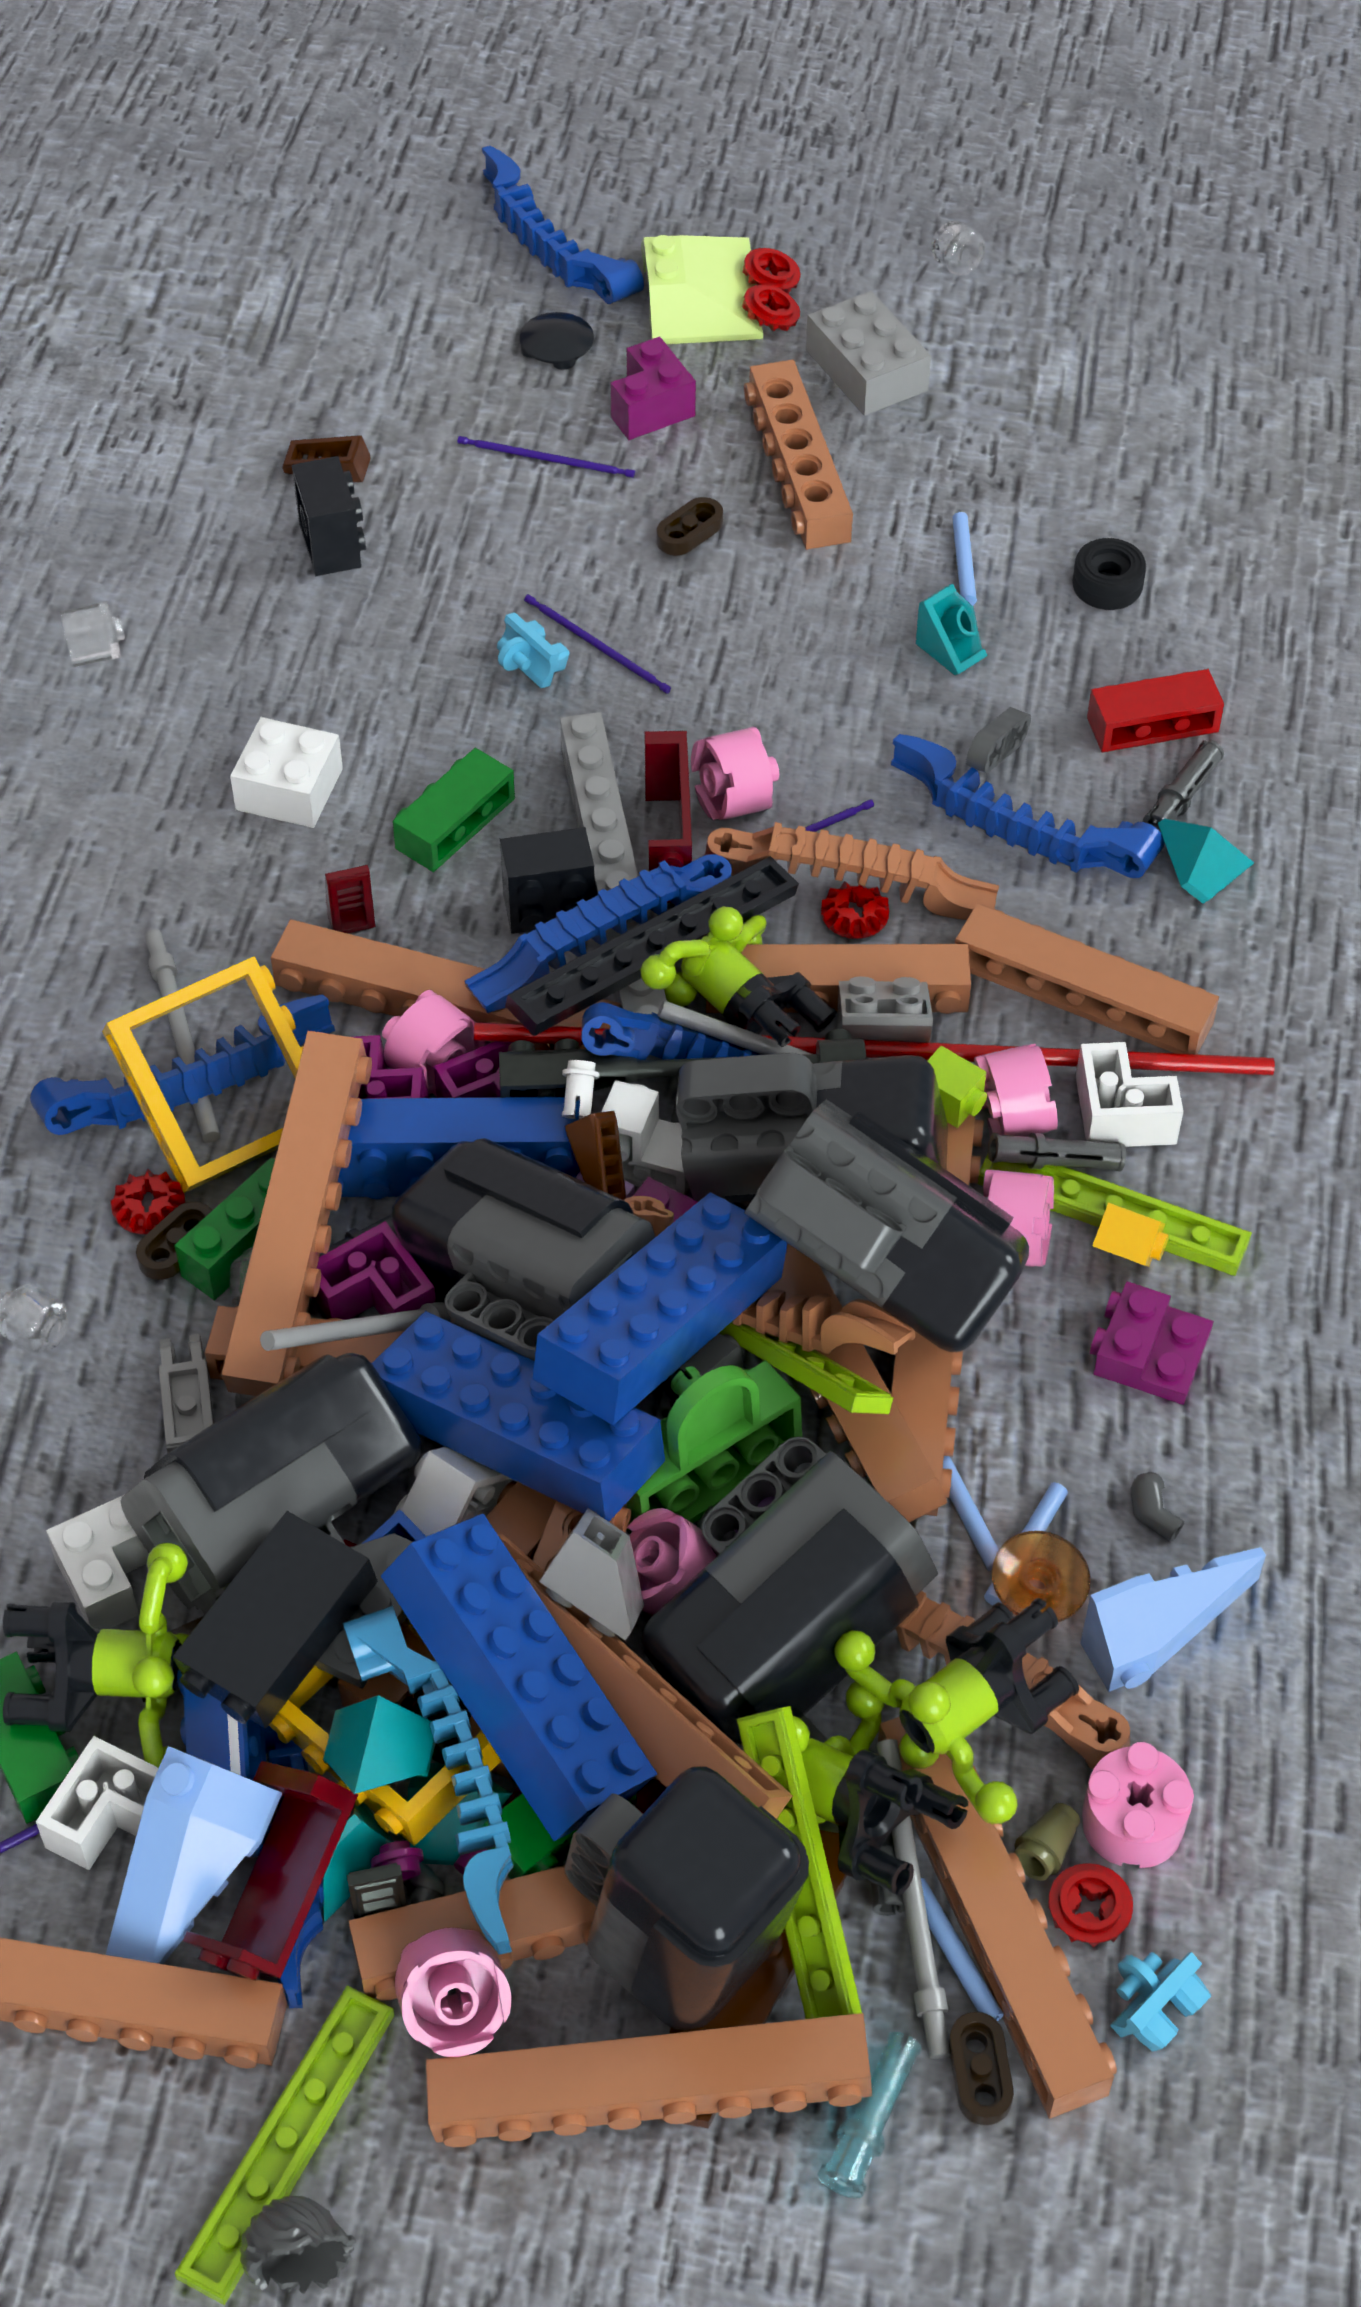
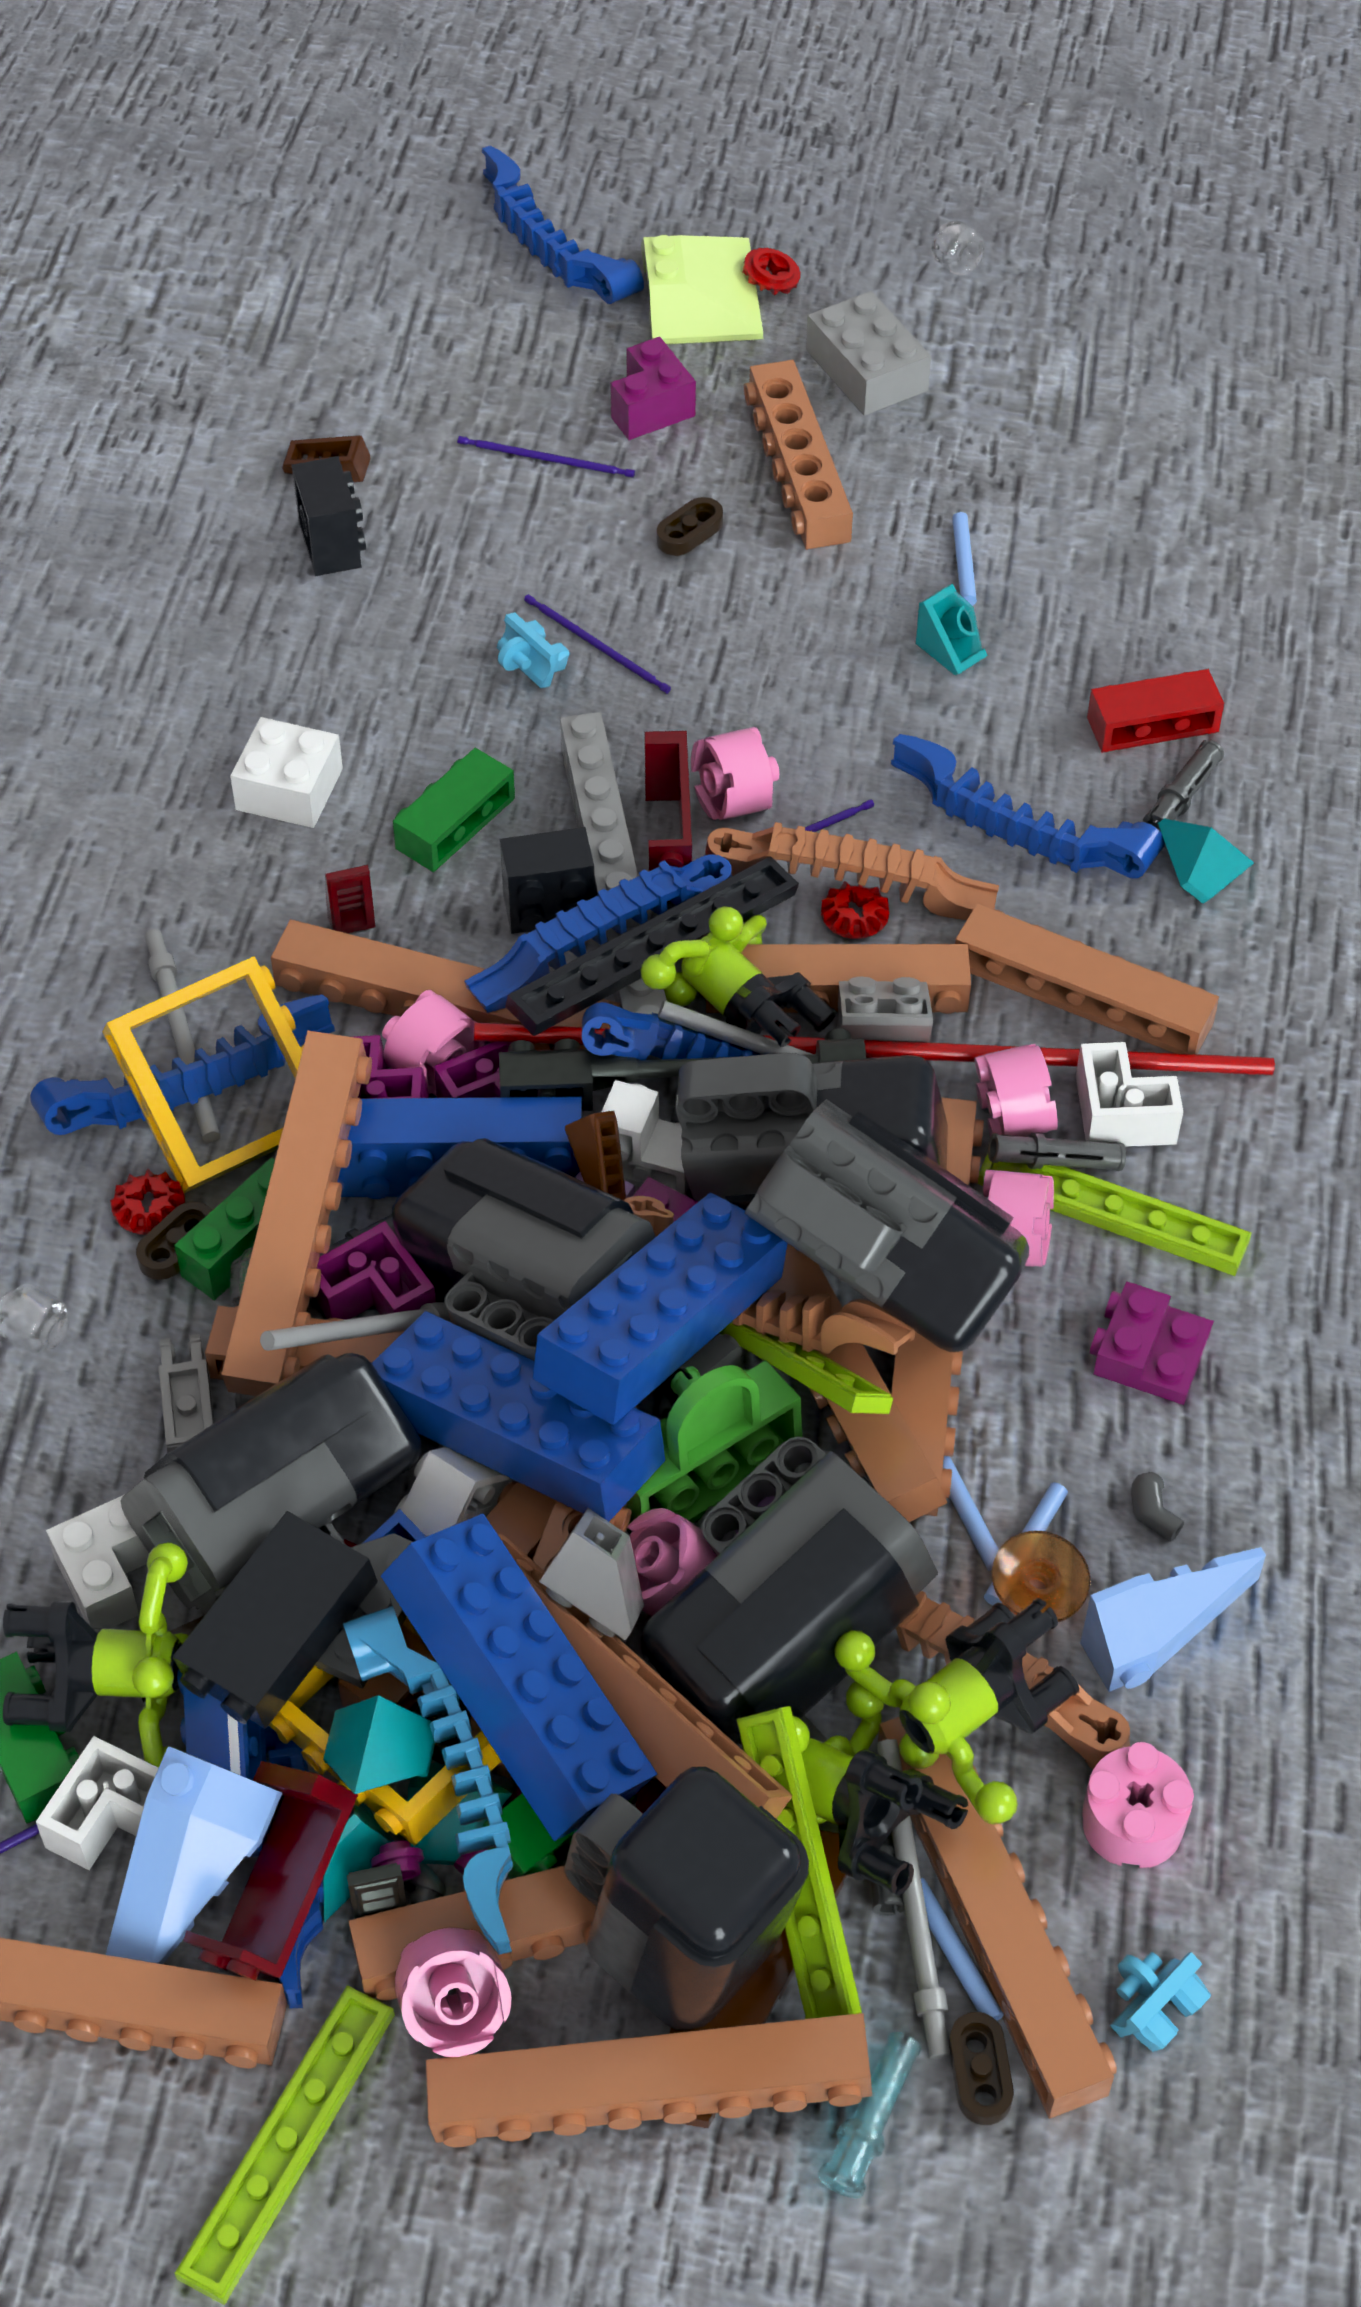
clear brick [60,601,125,668] -> none
dark grey hair [240,2196,356,2294] -> none
black dish [520,312,594,370] -> none
white pin [562,1060,599,1119] -> none
red gear [742,285,800,331] -> none
lime brick [928,1046,987,1128] -> none
dark grey beam [966,707,1031,773] -> none
olive cone [1014,1803,1080,1881] -> none
red gear [1048,1863,1133,1948] -> none
black tyre [1072,538,1146,610] -> none
yellow brick [1092,1203,1169,1267] -> none

